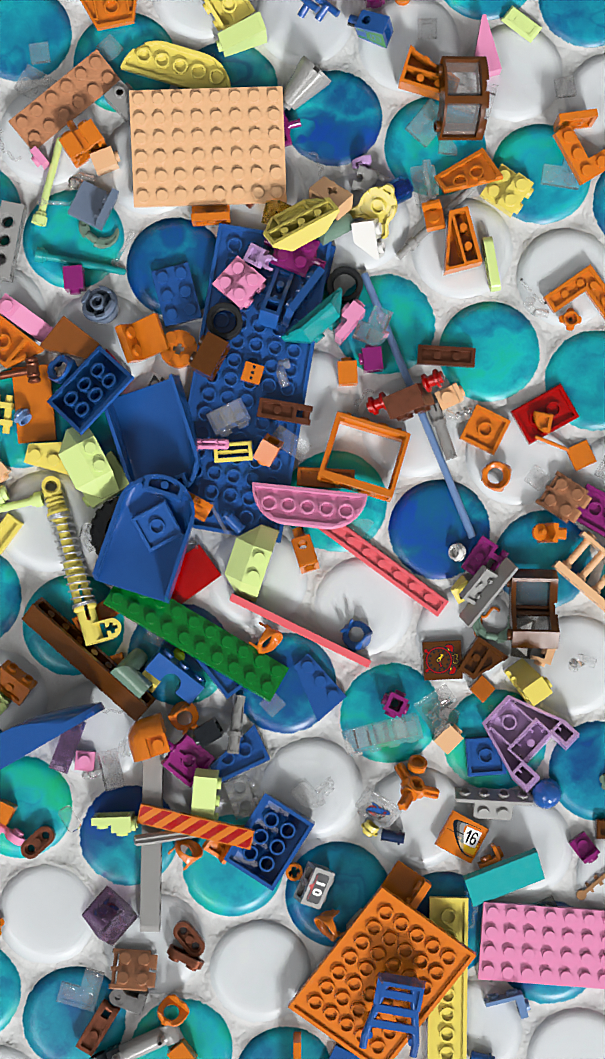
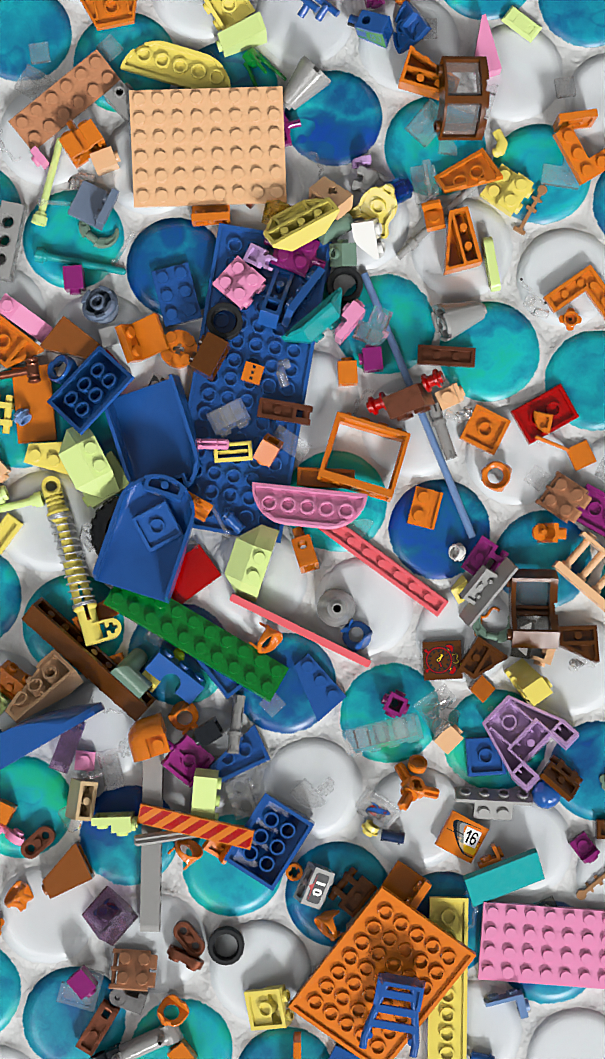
none -> orange piece [4,880,34,912]
none -> light nougat wedge [5,649,83,723]
none -> dark orange slope [42,841,95,899]
none -> tan brick [65,778,98,821]
none -> magenta brick [66,965,99,1000]
none -> white tile [98,324,120,348]
none -> black tyre [207,926,245,966]
none -> green plant [242,48,287,87]
none -> light yellow plate [244,984,294,1031]
none -> light grey cone [317,589,355,627]
none -> reddish brown plate [328,866,377,918]
none -> sand green brick [329,239,357,267]
none -> blue brick [393,0,432,54]
none -> orange plate [407,486,443,530]
none -> light grey cone [431,301,487,342]
none -> light yellow arm [492,129,508,158]
none -> medium nougat piece [513,185,547,235]
none -> reddish brown plate [539,754,583,802]
none -> reddish brown wing [559,625,600,663]

